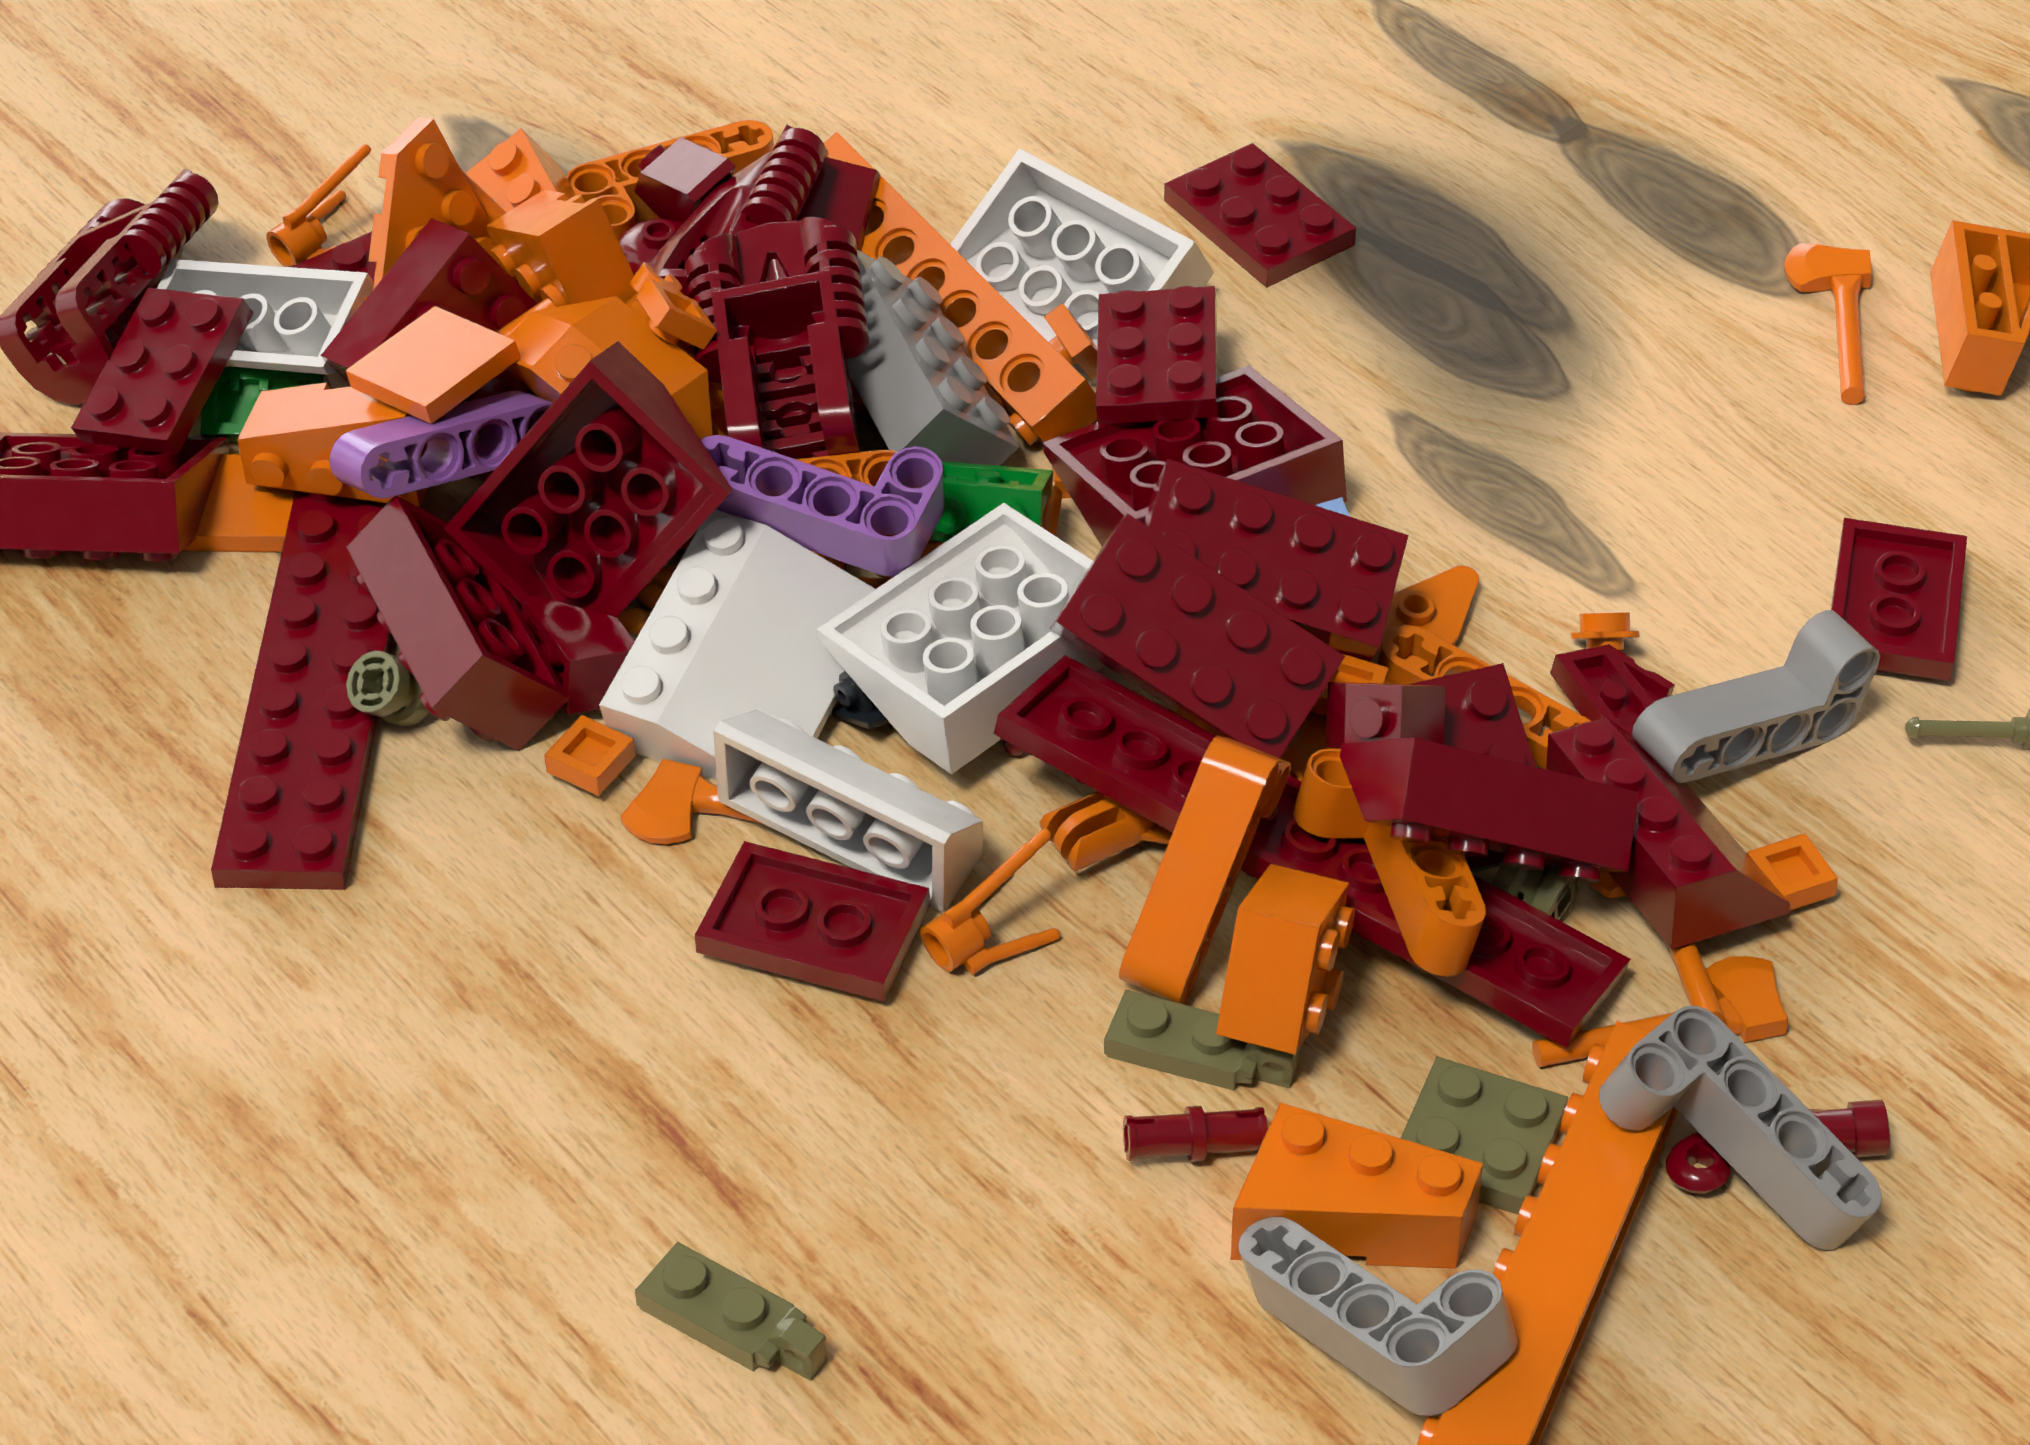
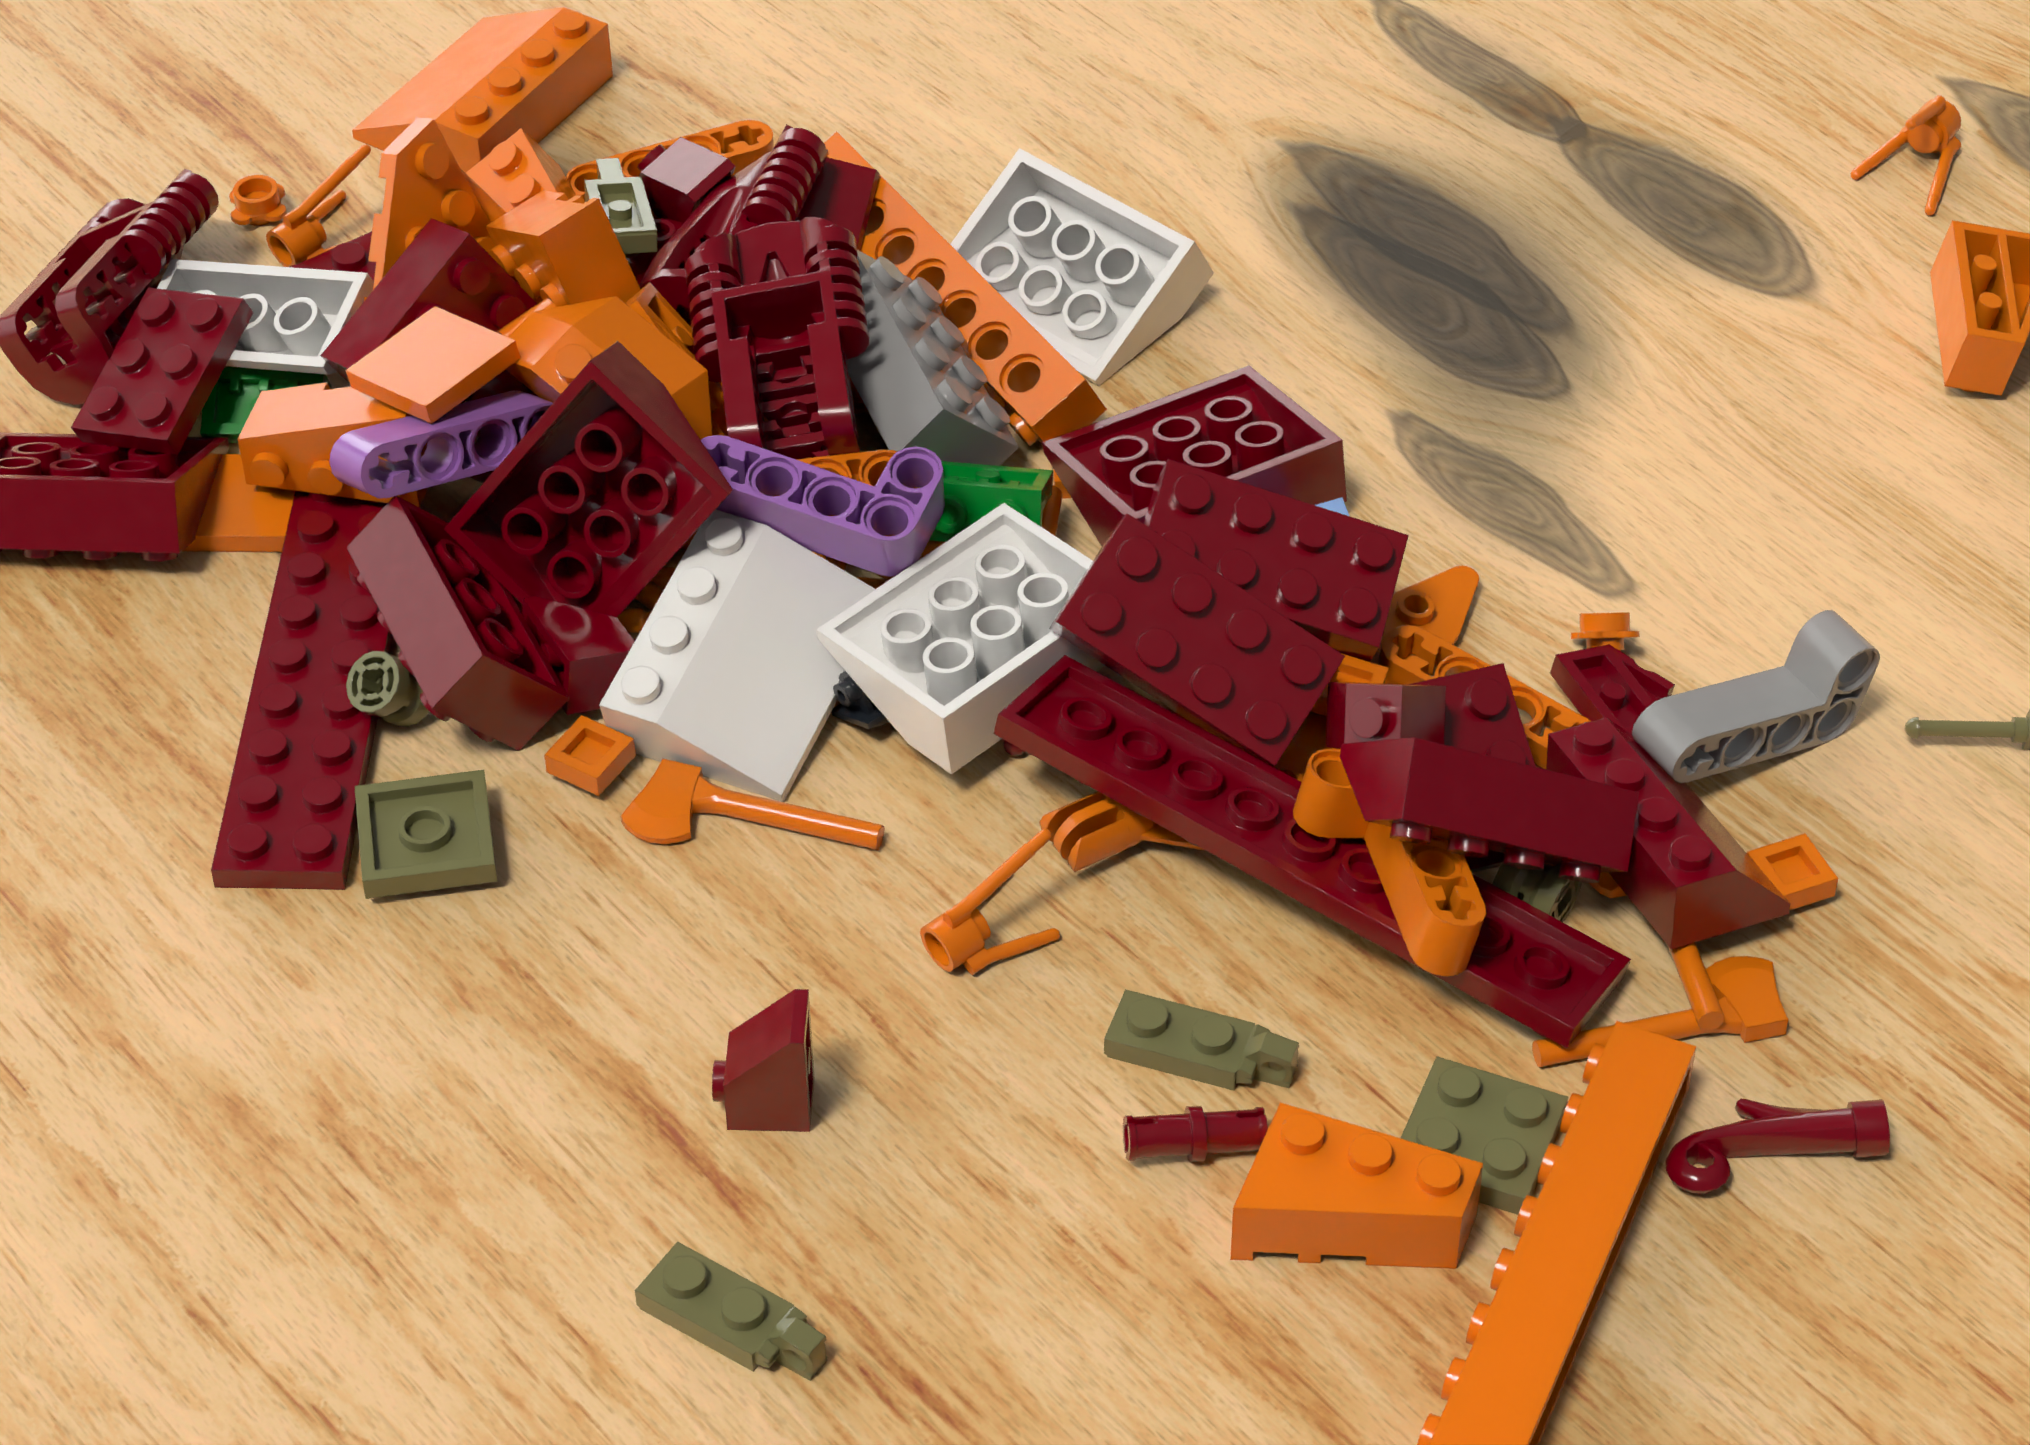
orange plate [630,262,717,350] -> none
dark red plate [695,841,930,1002] -> none
white slope [713,709,983,913] -> none
orange plate [1044,303,1097,381] -> none
dark red plate [1096,286,1218,425] -> none
orange beam [1119,736,1291,1004] -> none
dark red plate [1164,143,1356,288] -> none
orange brick [1216,864,1355,1055] -> none
light grey beam [1238,1217,1518,1416] -> none
light grey beam [1599,1006,1882,1250] -> none
orange piece [1784,244,1872,405] -> none
dark red plate [1831,518,1967,681] -> none
none -> orange plate [229,175,287,226]
none -> orange slope [352,7,613,173]
none -> olive plate [355,770,497,899]
none -> olive hinge [584,158,657,258]
none -> dark red slope [712,989,815,1132]
none -> orange plant [1850,95,1961,216]

